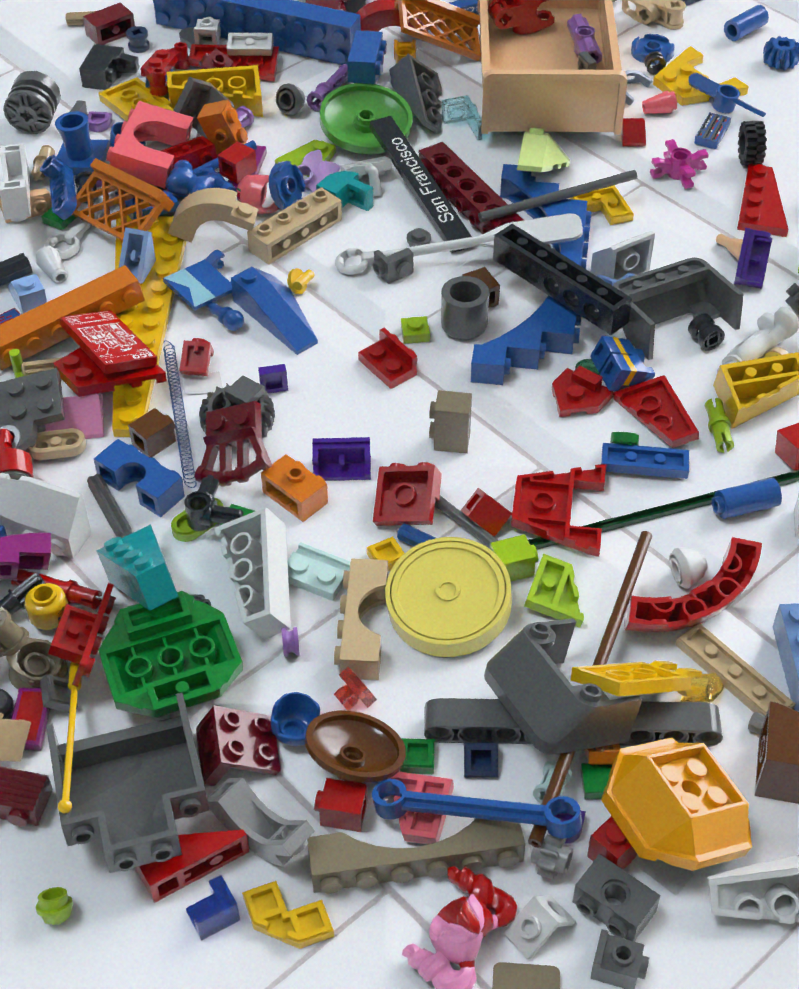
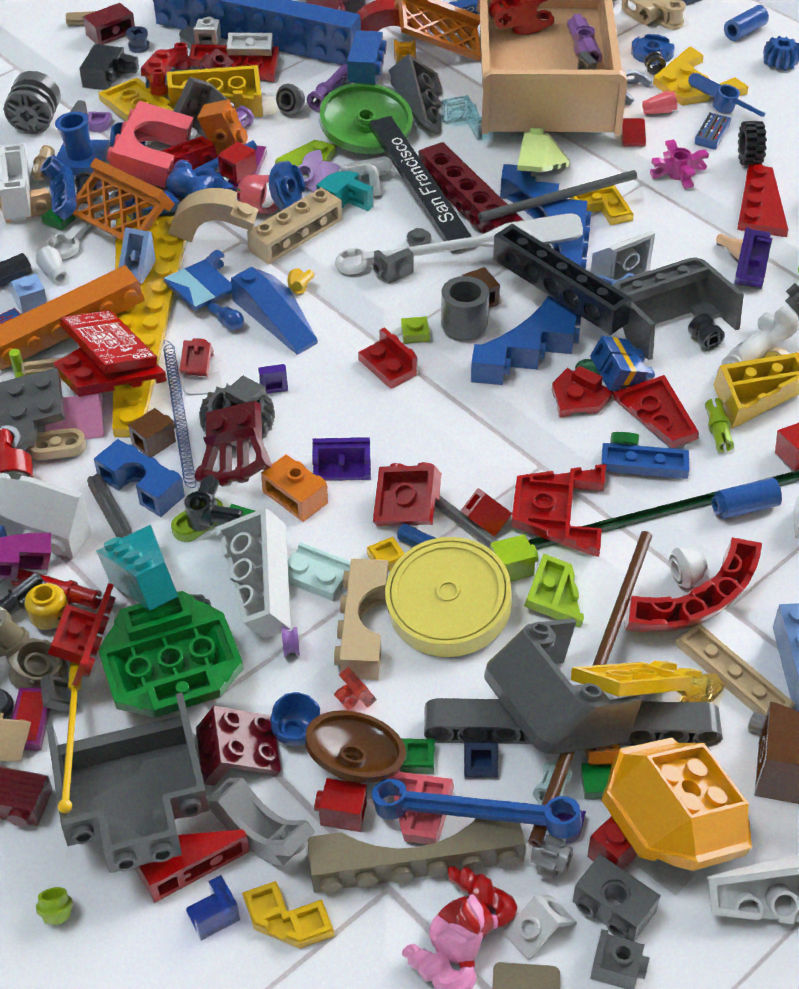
dark tan brick [429,390,472,454] -> none

